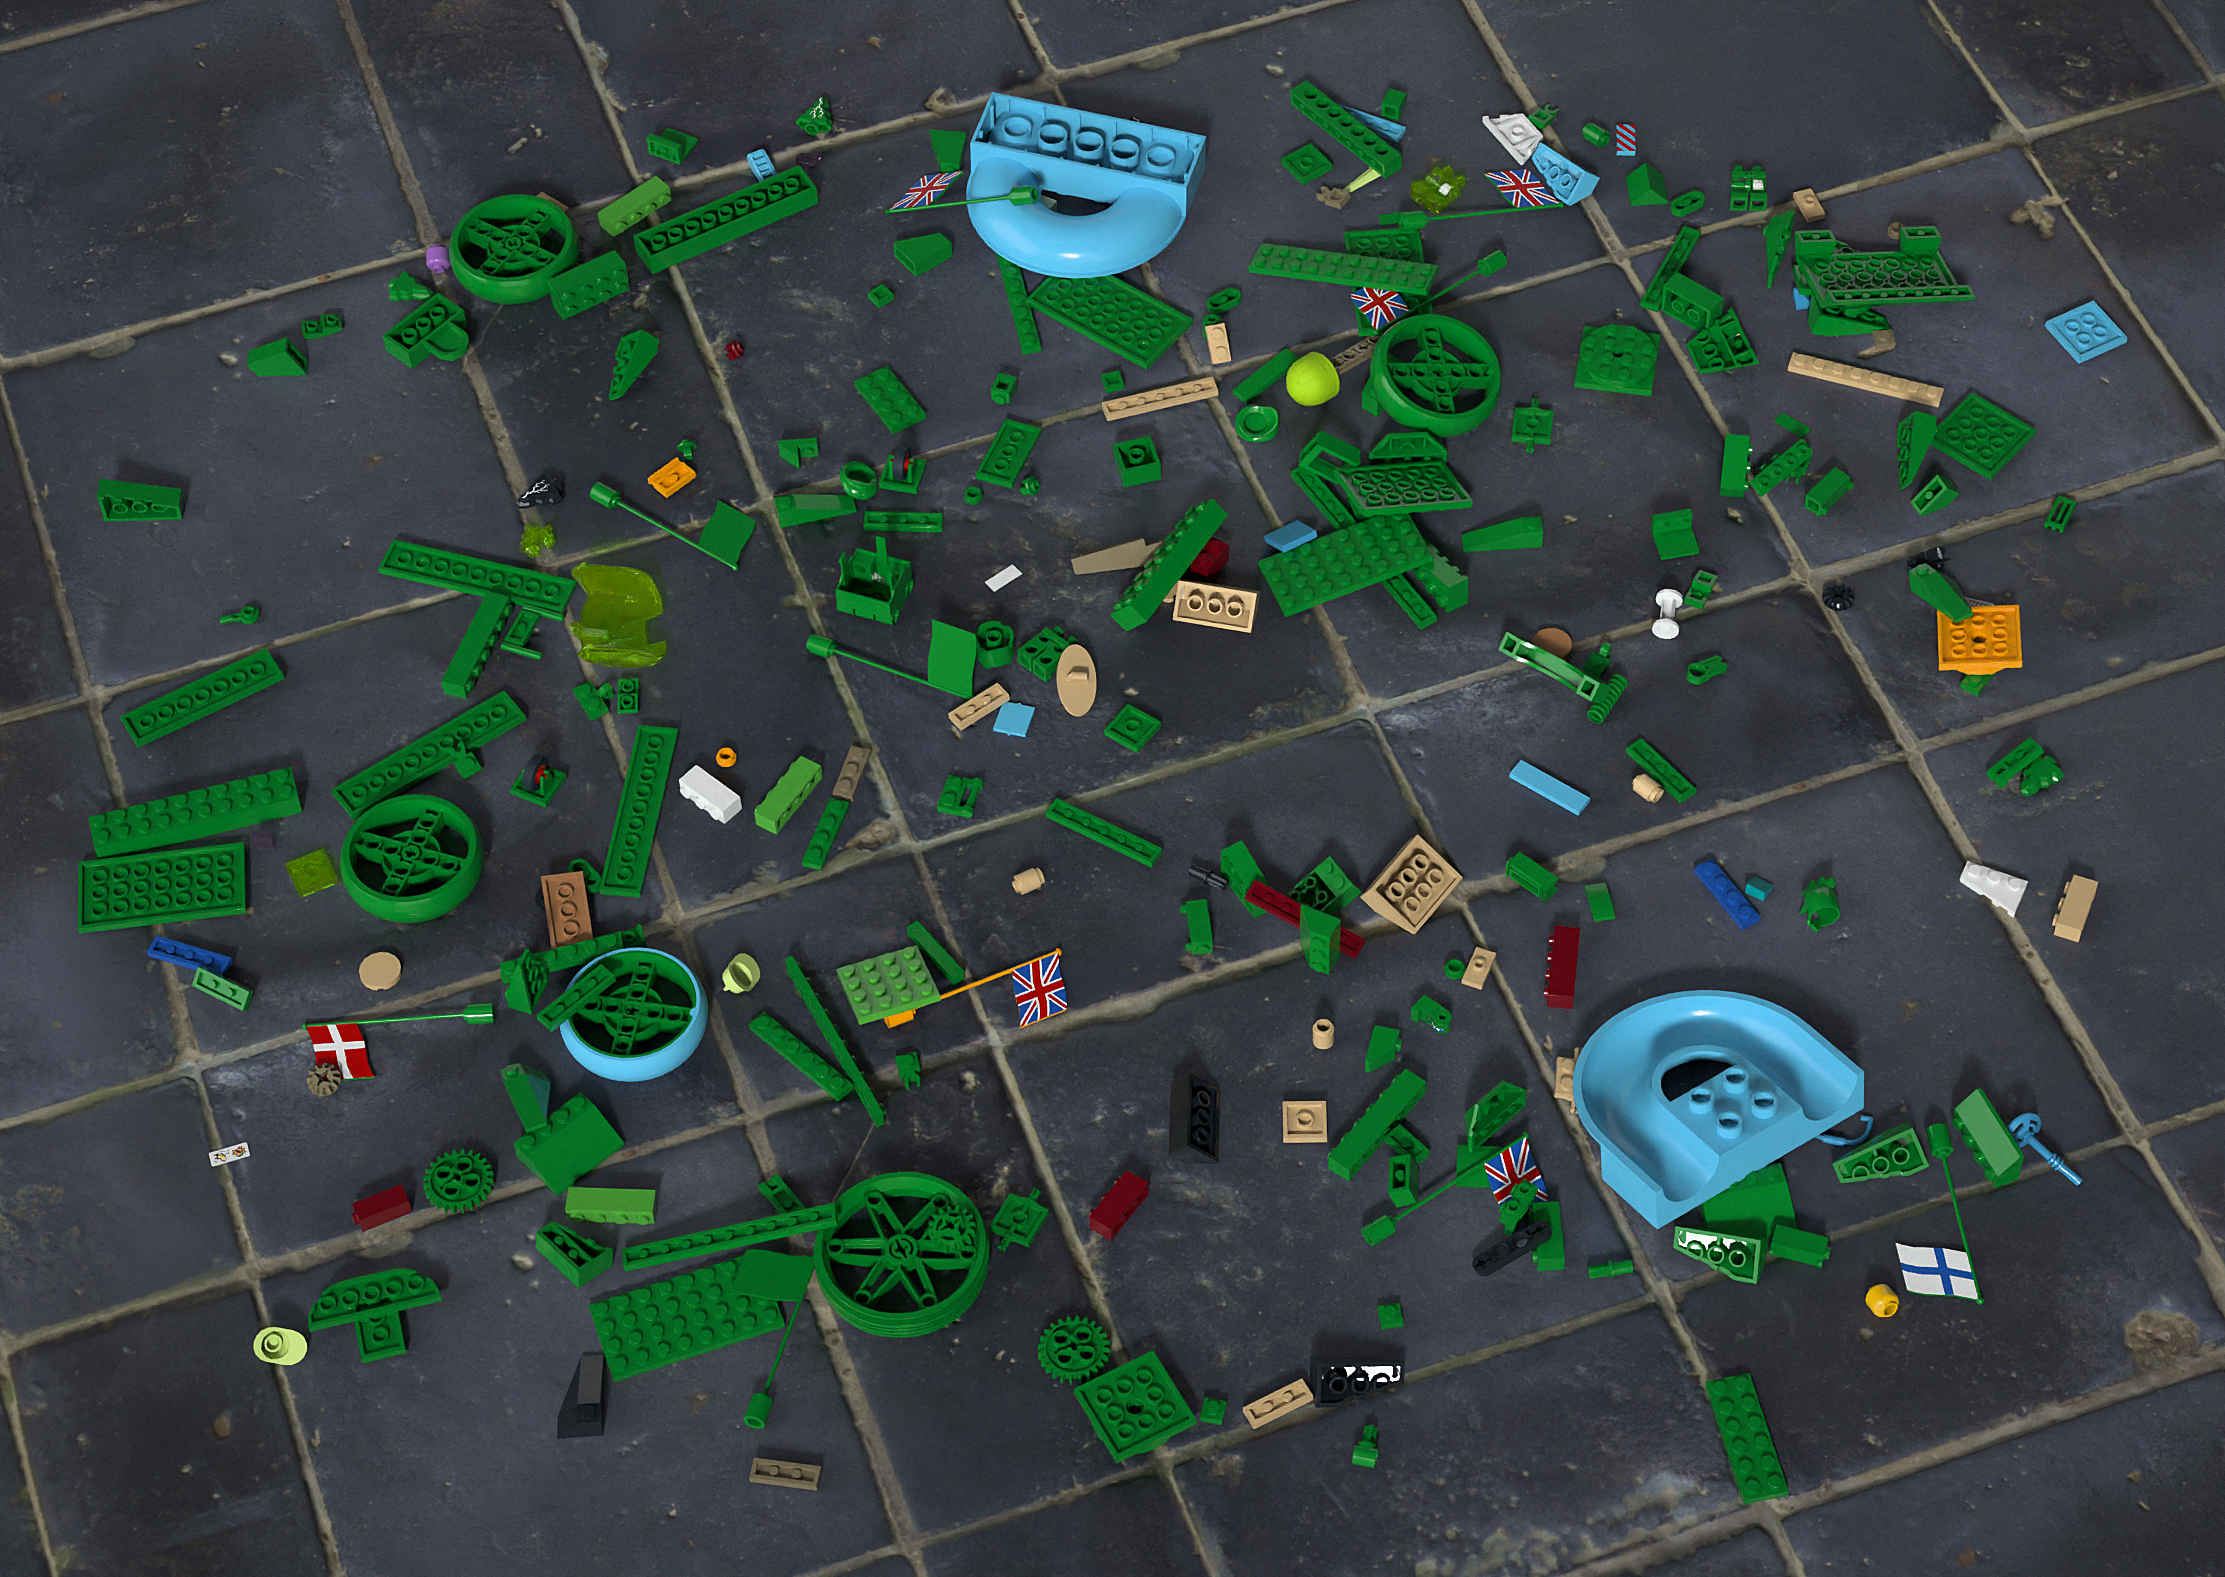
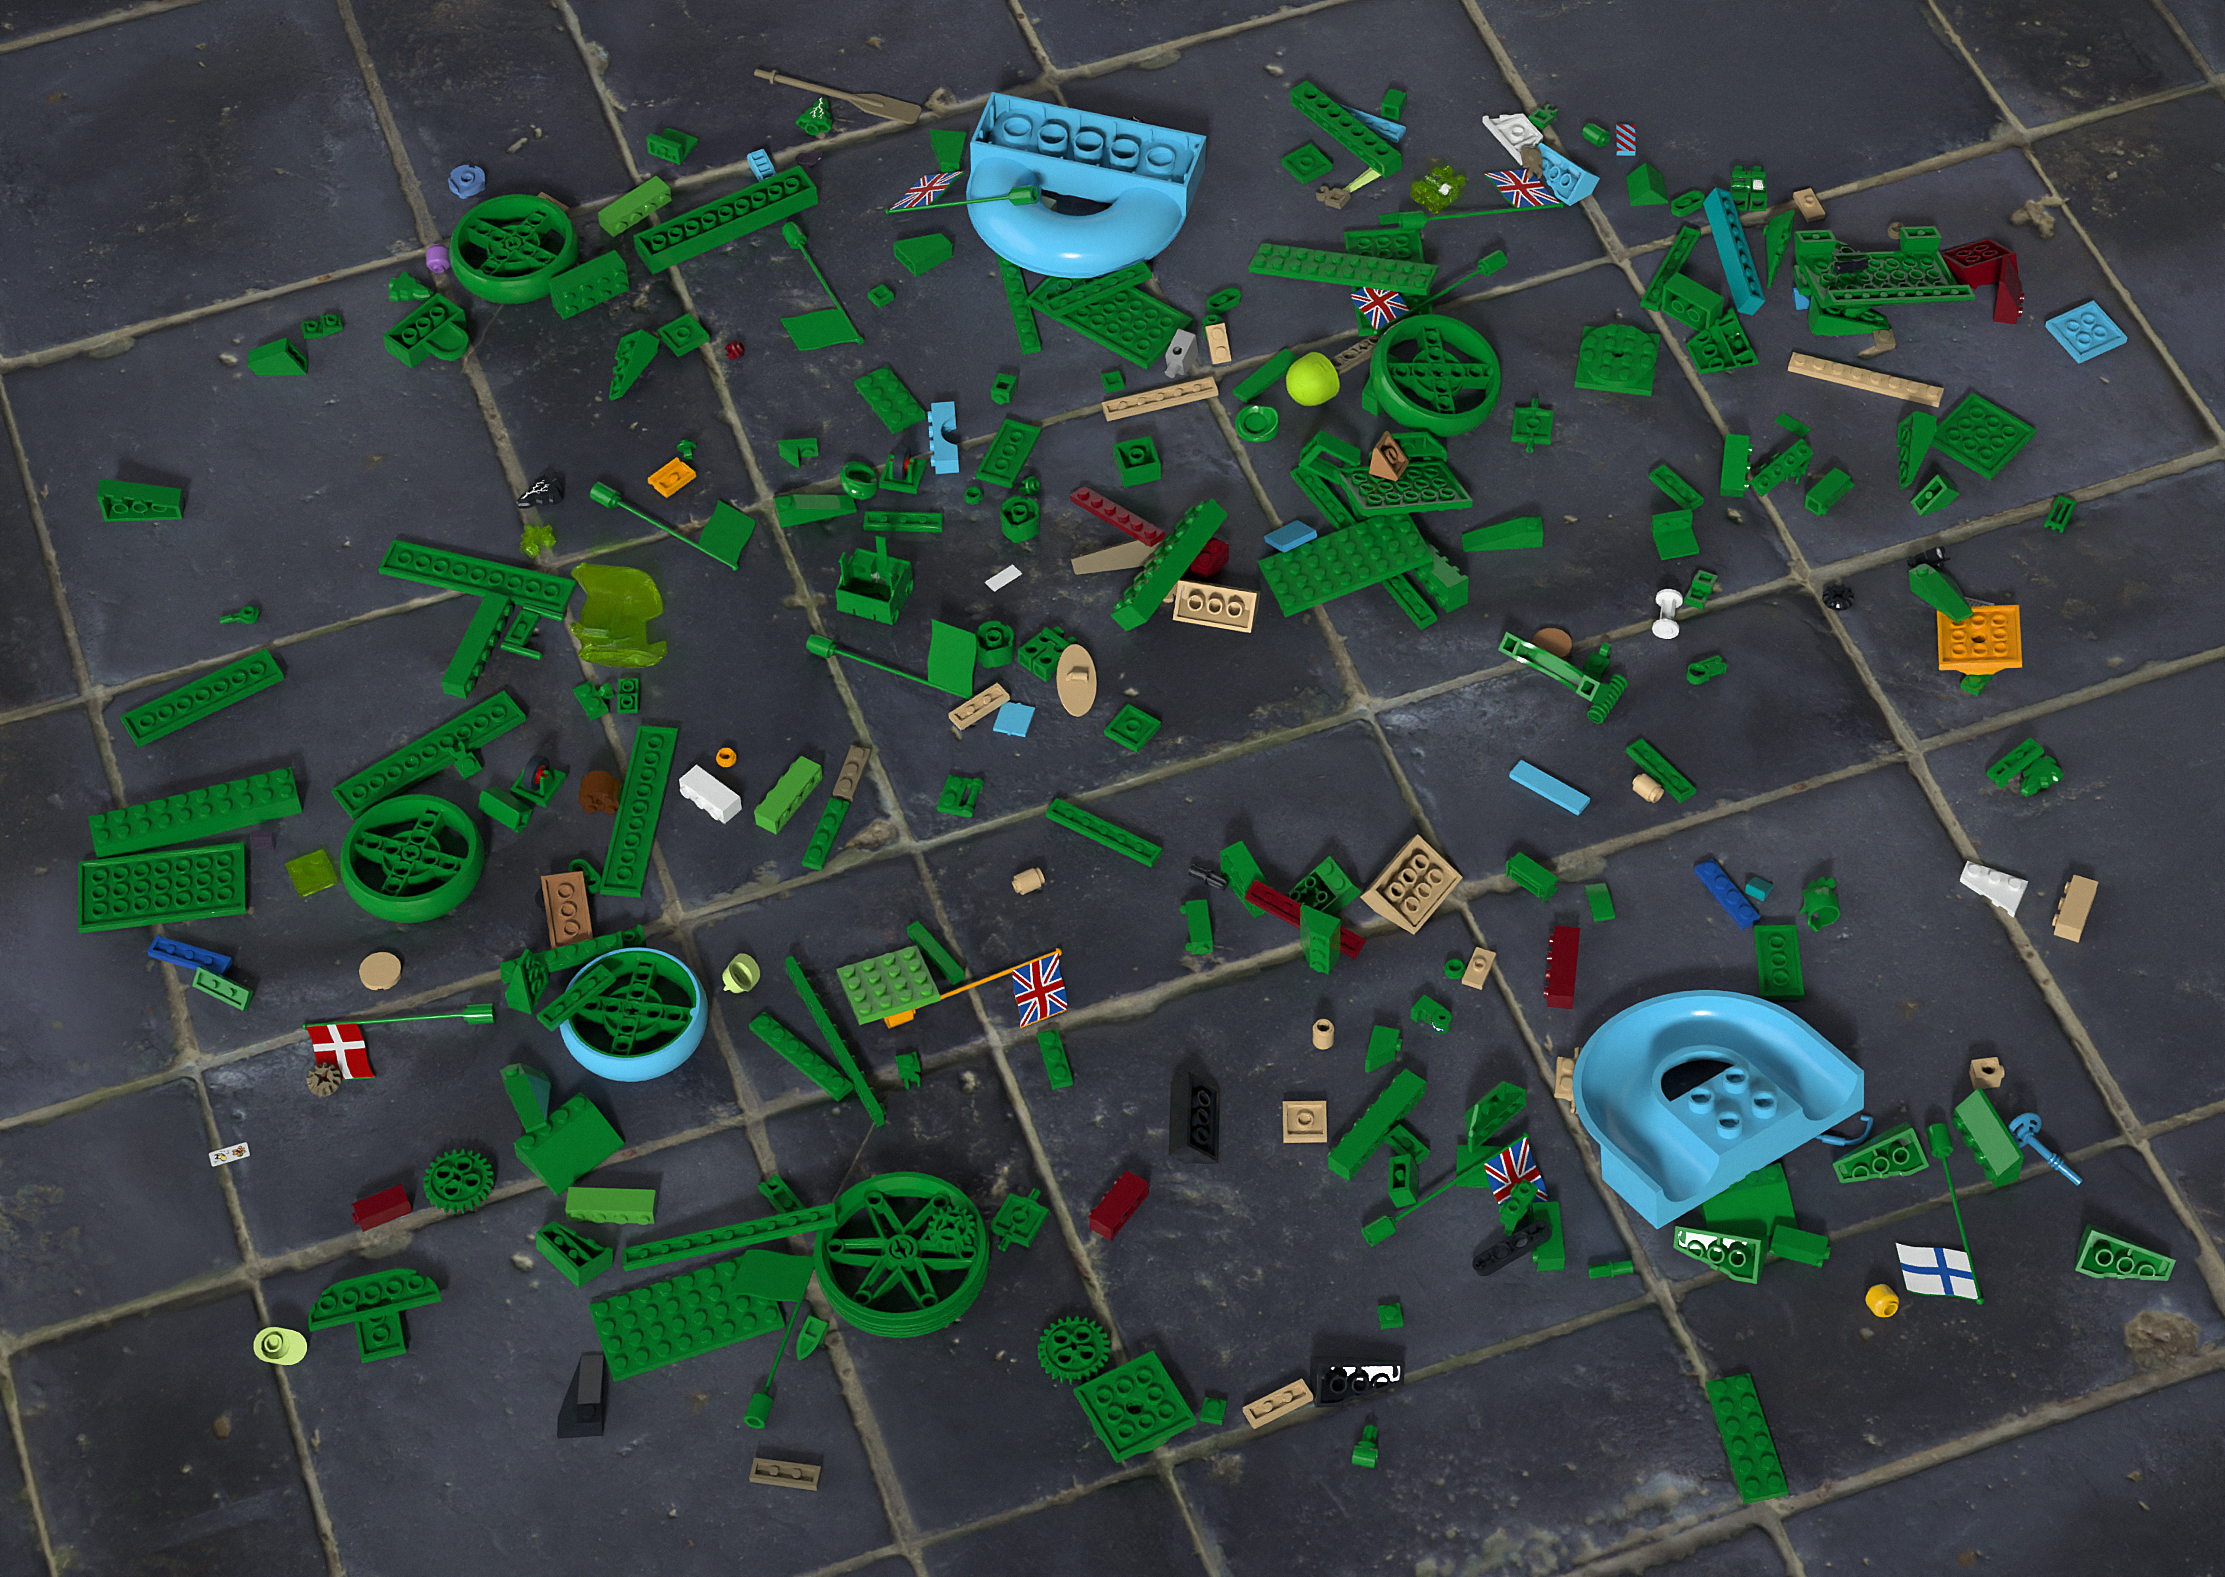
none -> medium blue plate [448,165,486,199]
none -> green brick [477,786,532,834]
none -> reddish brown brick [578,771,622,815]
none -> green plate [657,313,710,357]
none -> dark tan piece [754,69,922,124]
none -> green flag [780,222,865,351]
none -> green plate [796,1315,830,1360]
none -> medium azure arch [928,401,959,474]
none -> green brick [1000,496,1040,543]
none -> green plate [1036,1029,1073,1090]
none -> green plate [1043,261,1152,320]
none -> dark red plate [1070,486,1165,547]
none -> light grey torso [1165,329,1199,378]
none -> medium nougat slope [1369,431,1409,481]
none -> dark tan plate [1520,148,1543,179]
none -> green plate [1649,464,1704,511]
none -> teal brick [1703,187,1766,316]
none -> green plate [1753,925,1804,1000]
none -> black axle [1833,257,1868,275]
none -> dark red slope [1940,238,2018,290]
none -> tan brick [1969,1057,2004,1090]
none -> dark red slope [1993,254,2024,324]
none -> green wedge [2075,1223,2176,1281]

